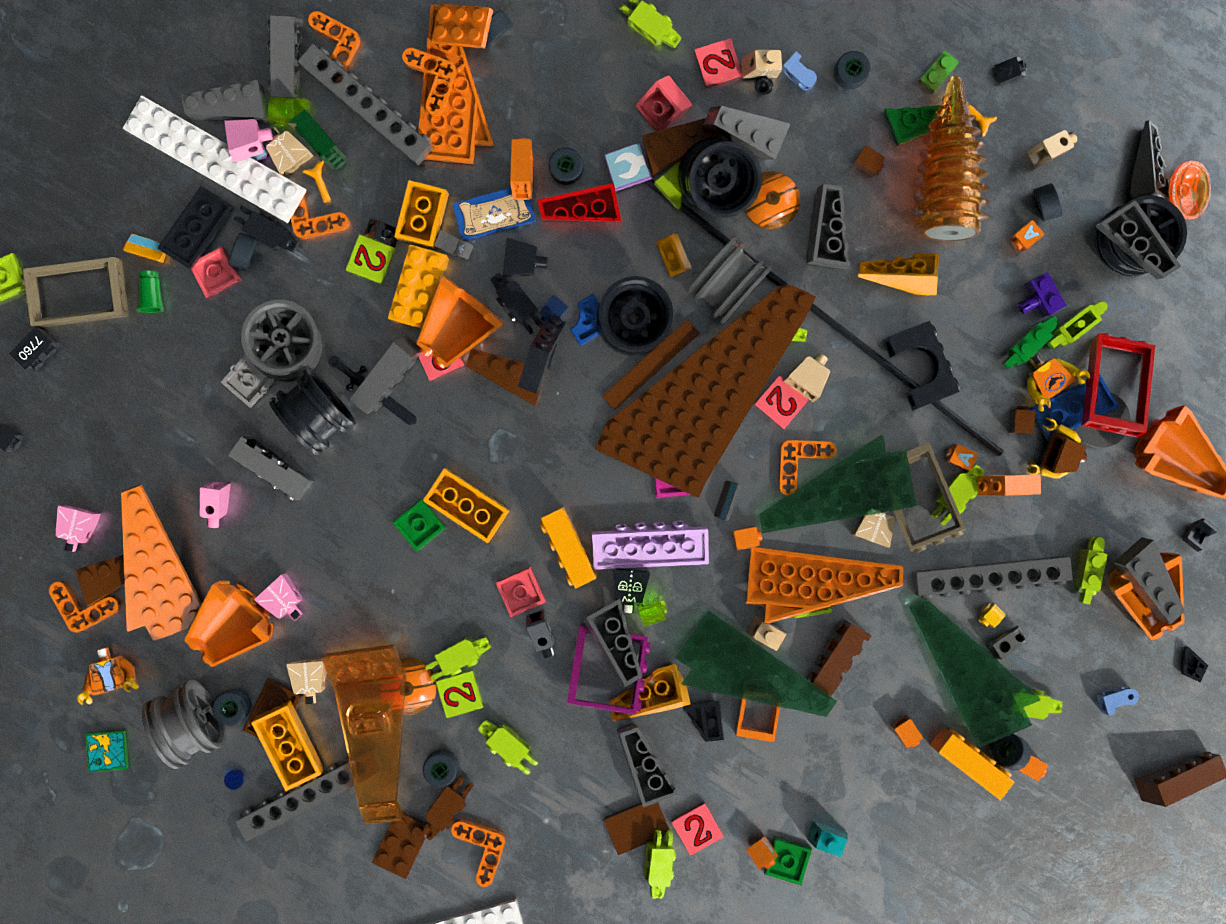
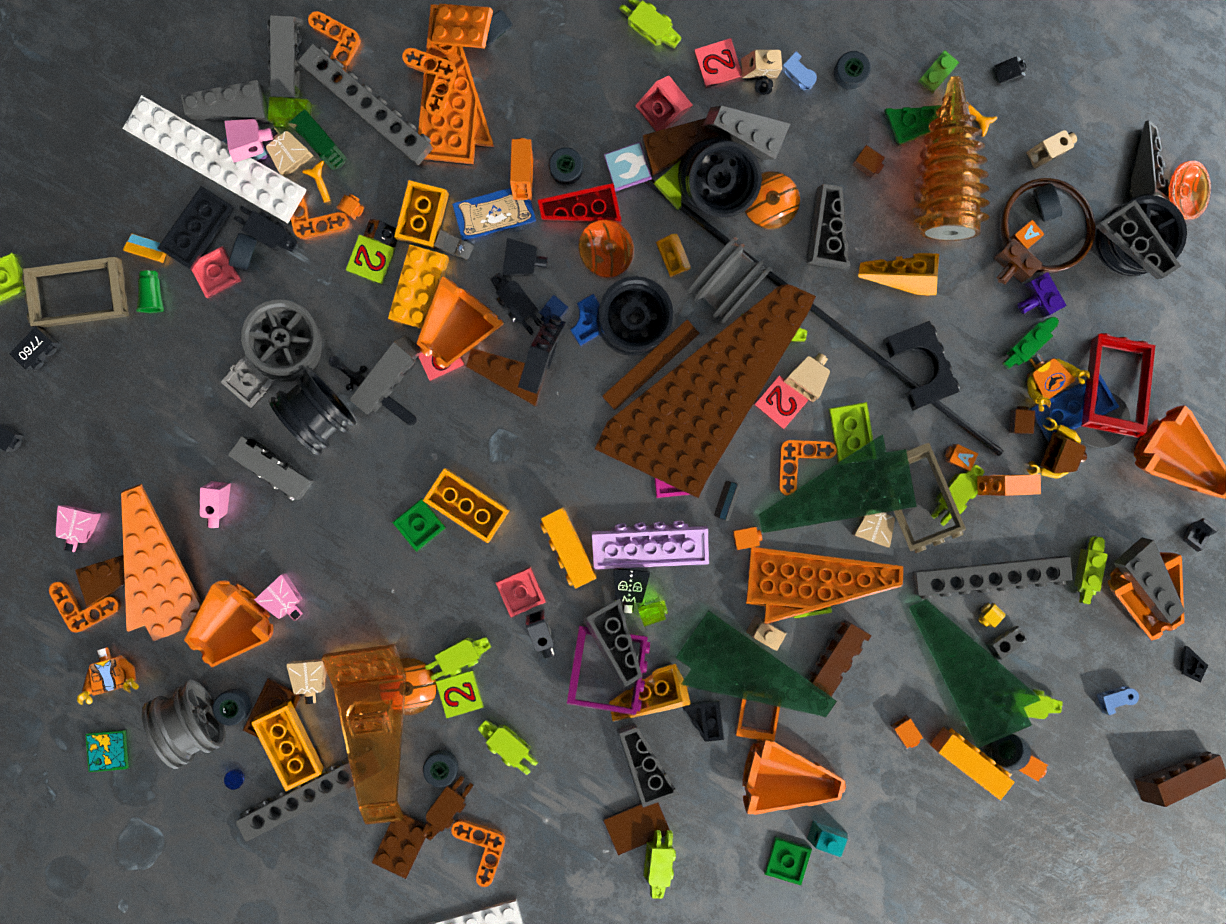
coral tile [671,802,724,856] -> none
orange brick [746,836,778,870] -> none
lime hinge [1046,301,1108,349] -> none
none -> orange plate [336,194,364,220]
none -> clear orange dish [579,220,634,277]
none -> orange cone [742,738,846,815]
none -> lime tile [828,402,877,465]
none -> reddish brown brick [993,178,1096,285]

